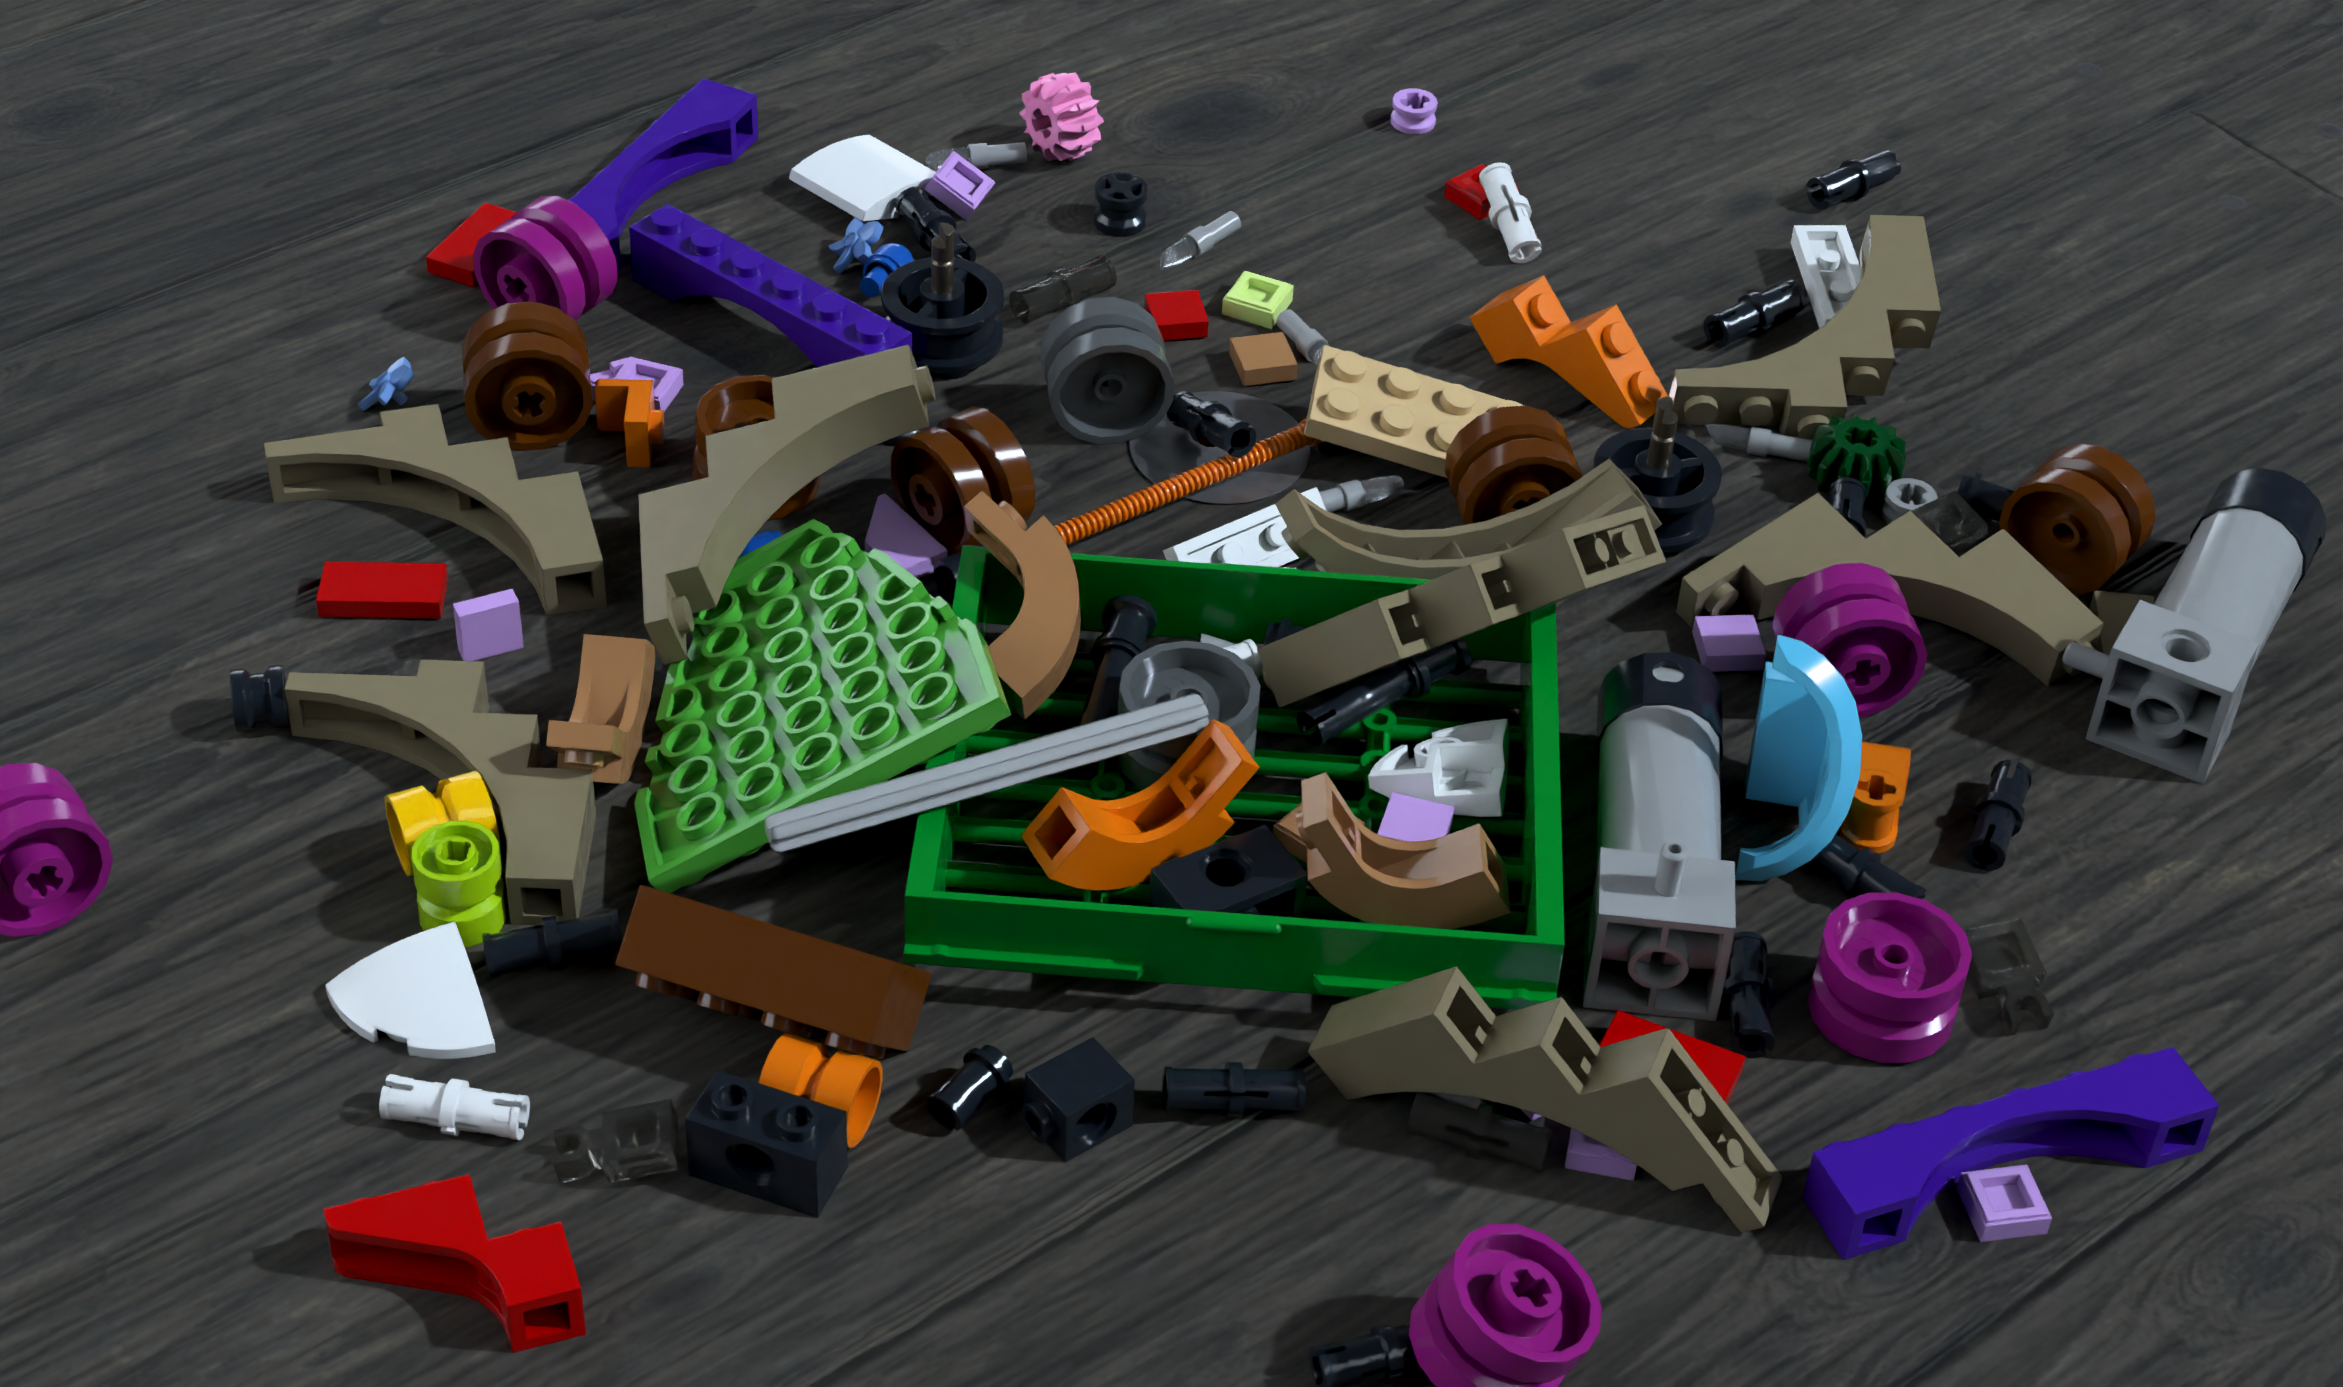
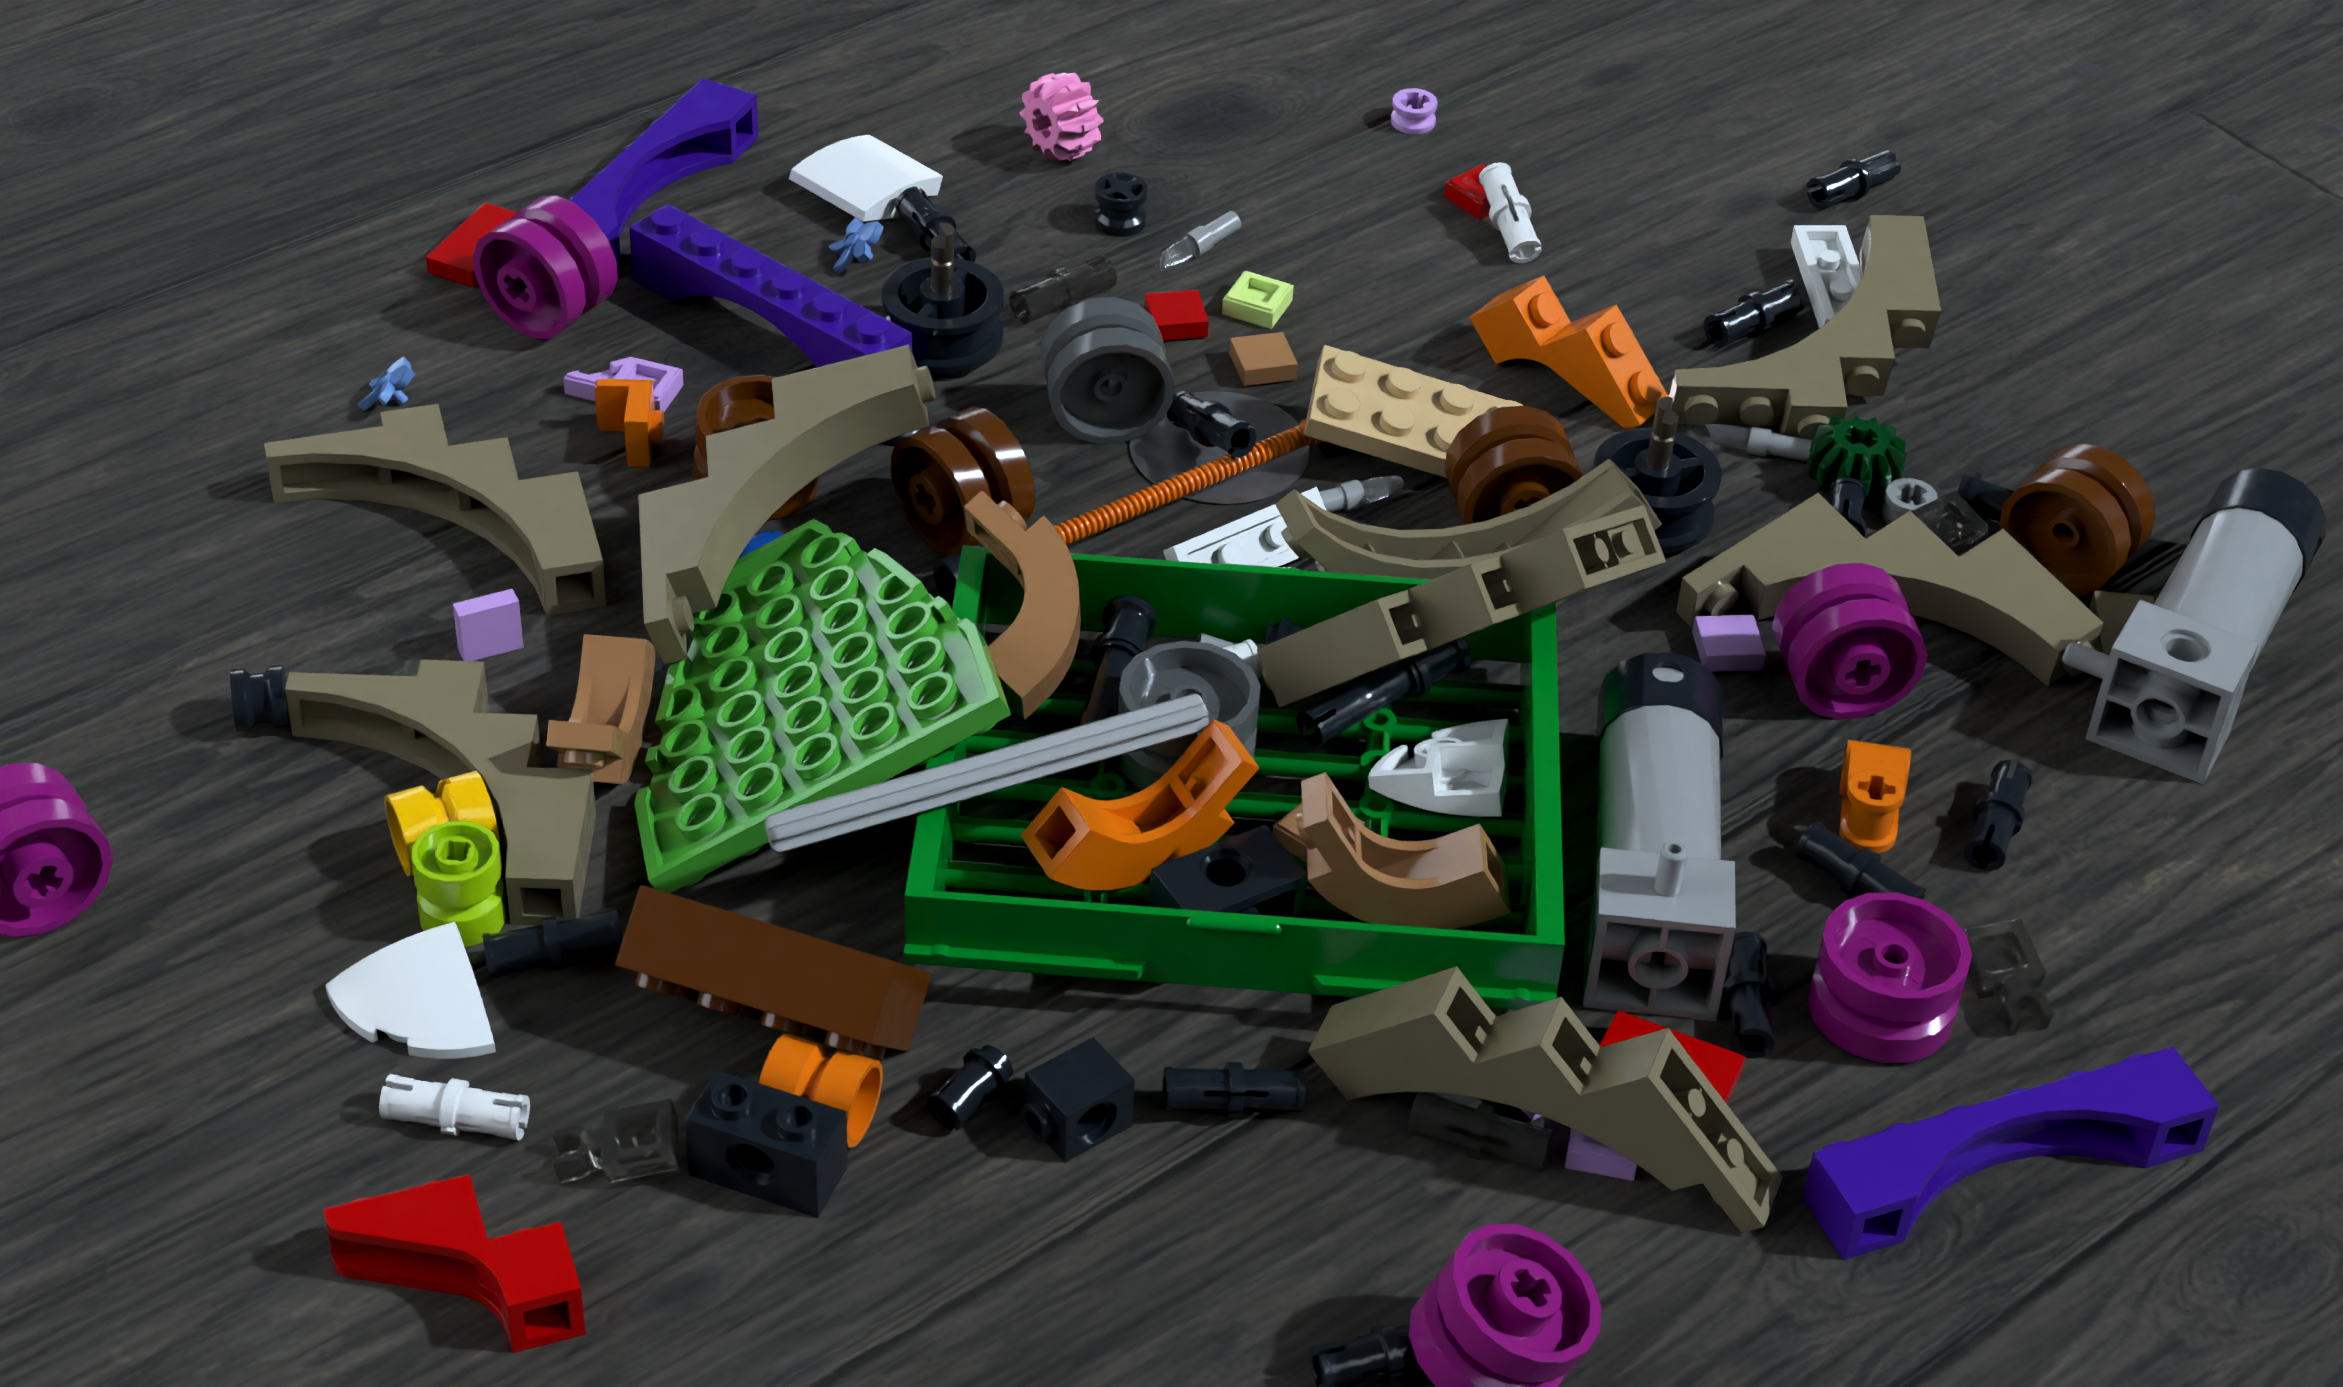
red tile [316,561,449,619] -> none
reddish brown wheel [462,302,593,451] -> none
blue cylinder [859,243,914,298] -> none
lavender tile [865,494,948,579] -> none
lavender tile [924,151,995,221] -> none
light grey piece [926,142,1027,169] -> none
light grey piece [1276,309,1329,365] -> none
lavender tile [1377,792,1455,841] -> none
medium azure piece [1735,634,1862,881] -> none
lavender tile [1957,1164,2052,1242] -> none

